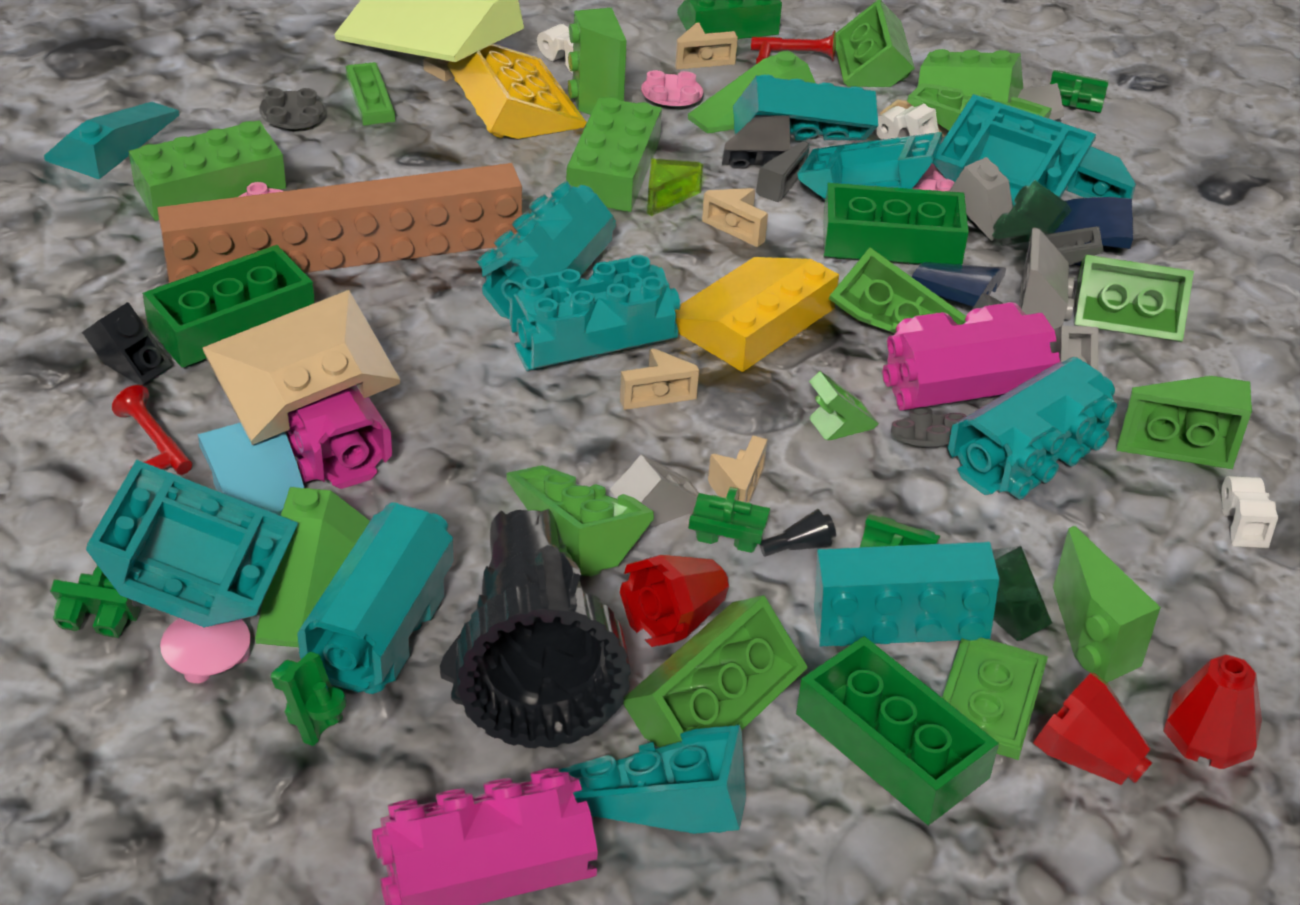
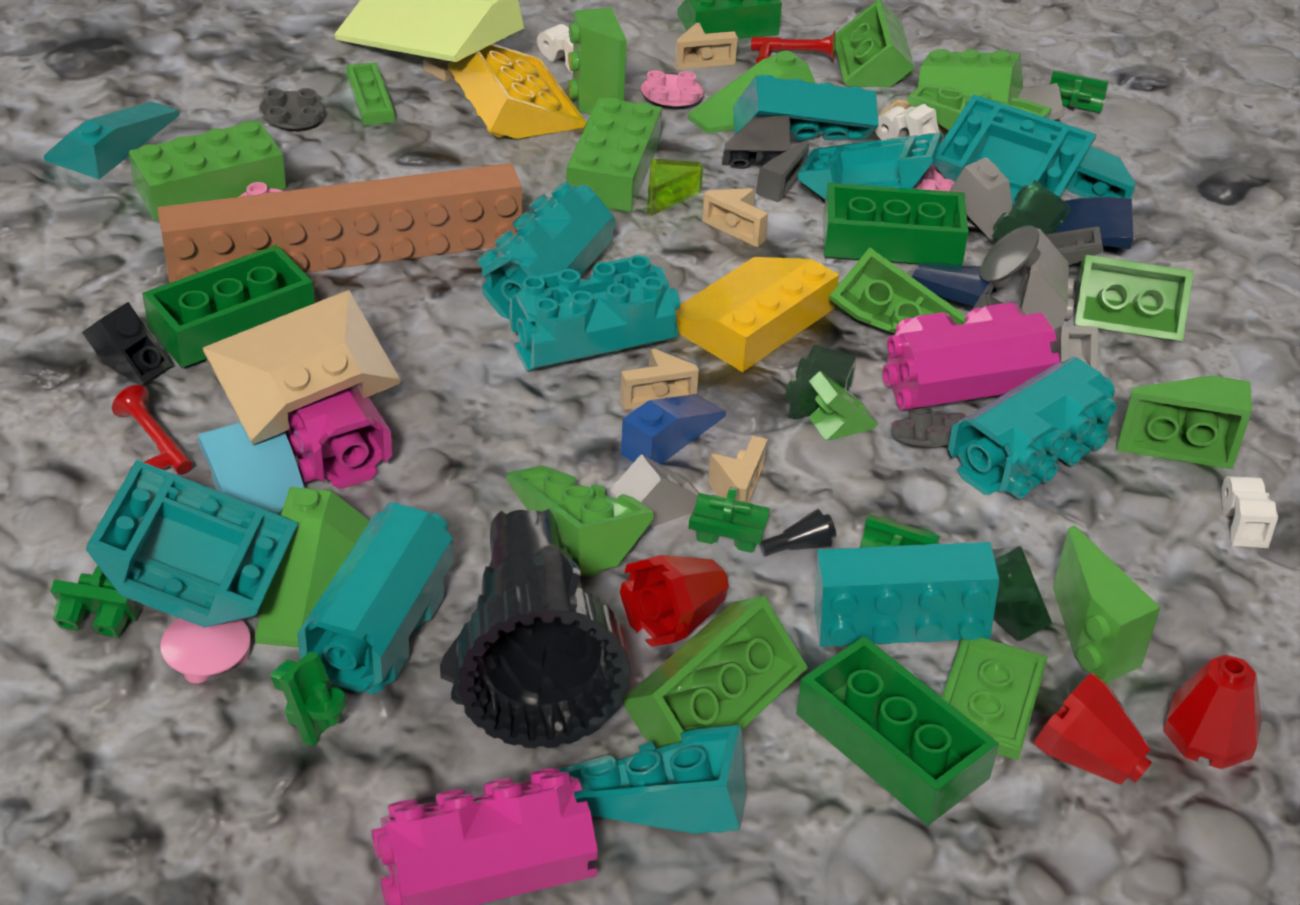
none -> blue slope [621,394,726,464]
none -> clear green slope [785,345,857,420]
none -> dark grey dish [980,225,1041,288]

